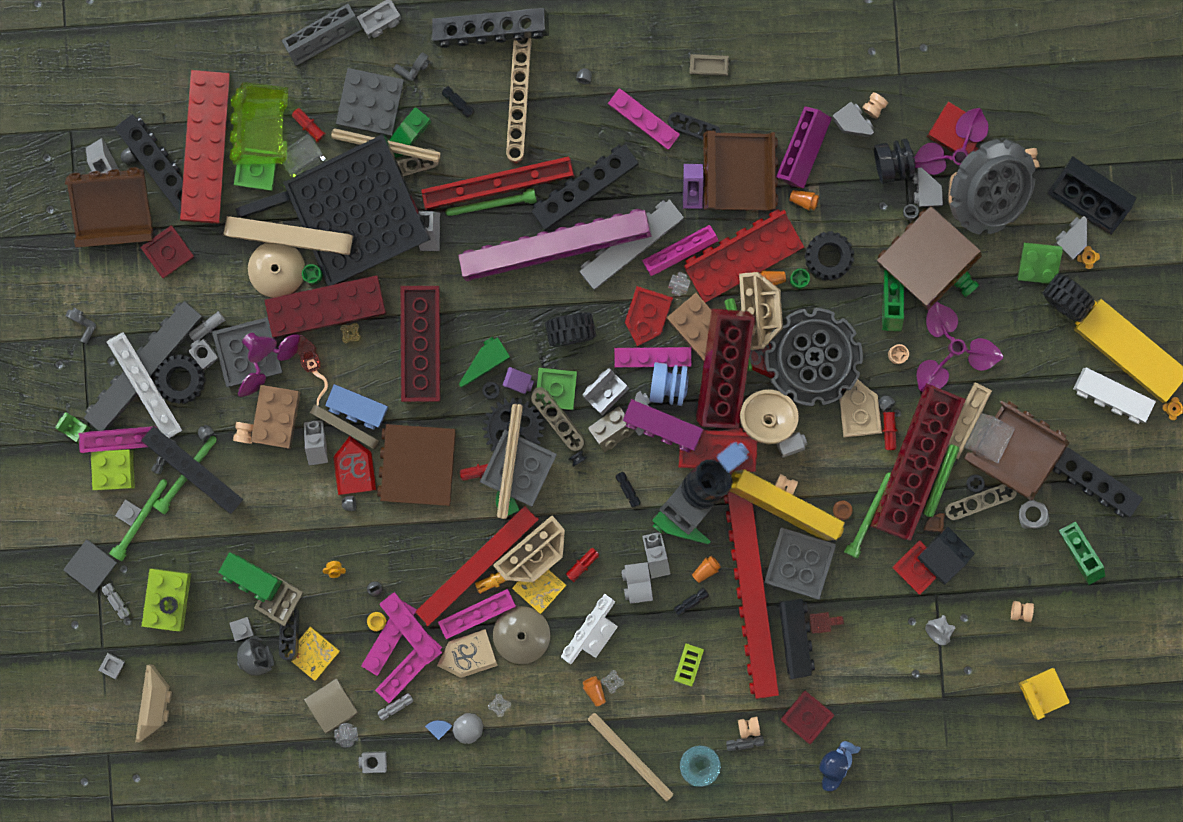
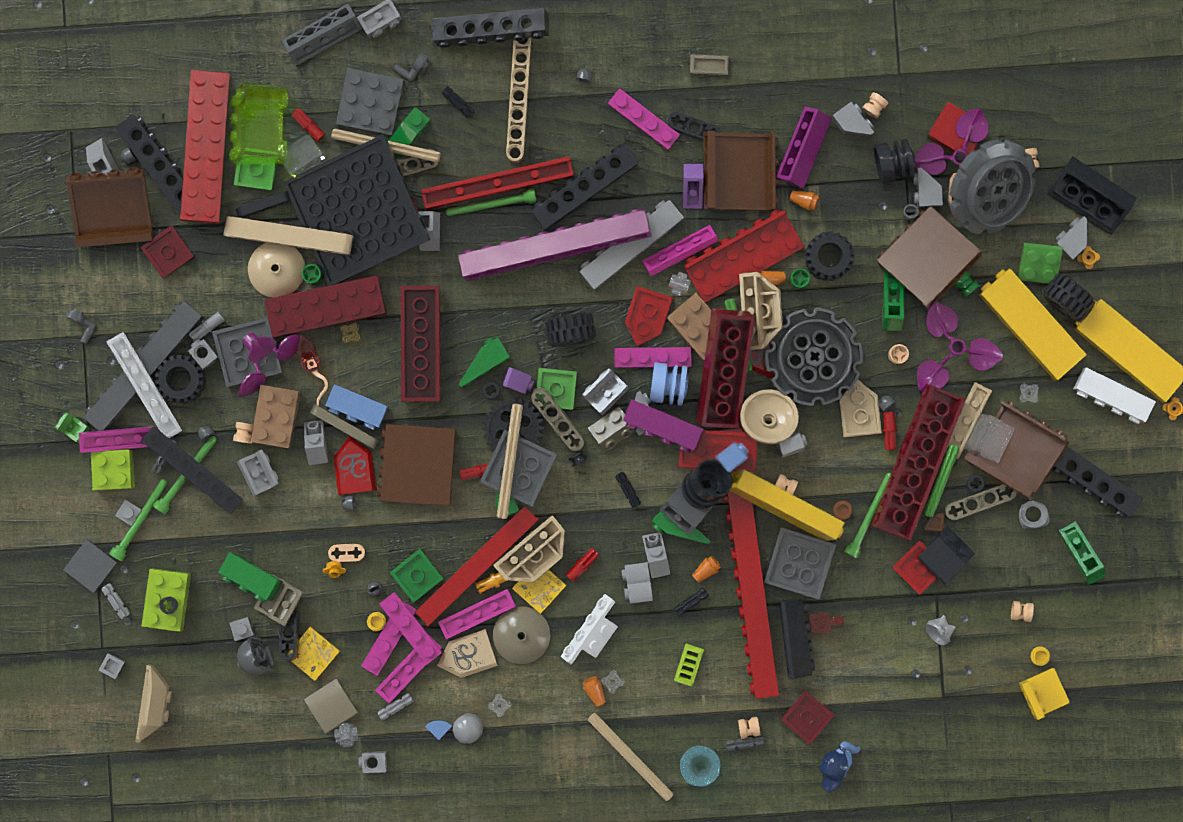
none -> light grey bracket [237,449,278,496]
none -> light nougat beam [328,544,365,562]
none -> green plate [390,549,444,603]
none -> yellow brick [979,269,1087,381]
none -> clear plate [1019,384,1039,403]
none -> yellow plate [1030,646,1050,666]

